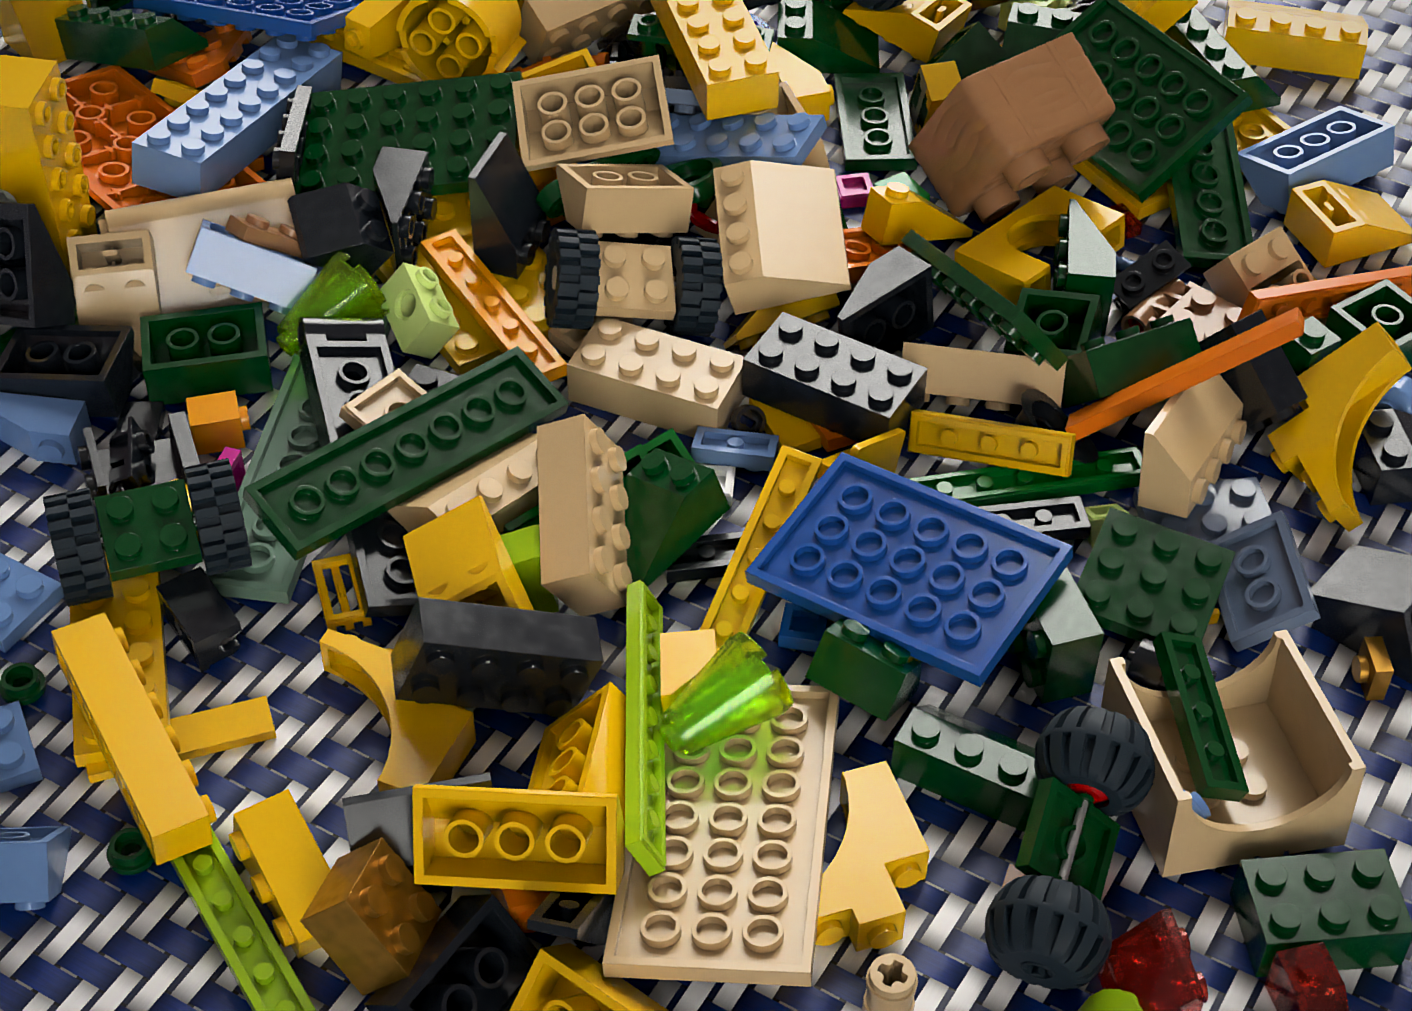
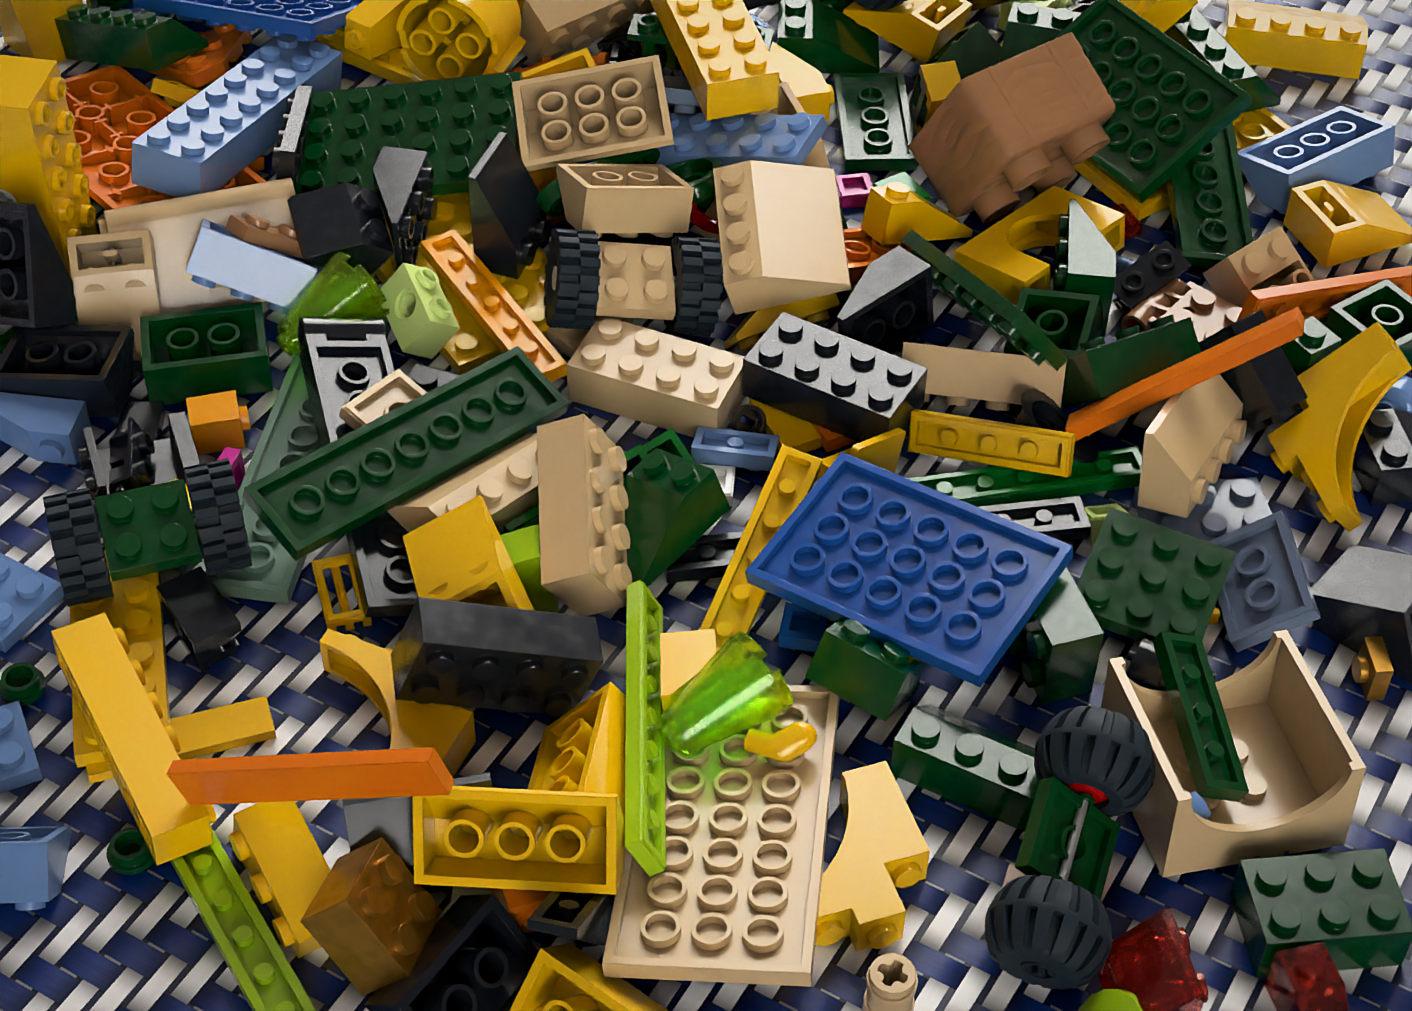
none -> orange tile [166,747,455,805]
none -> yellow arm [744,722,817,762]

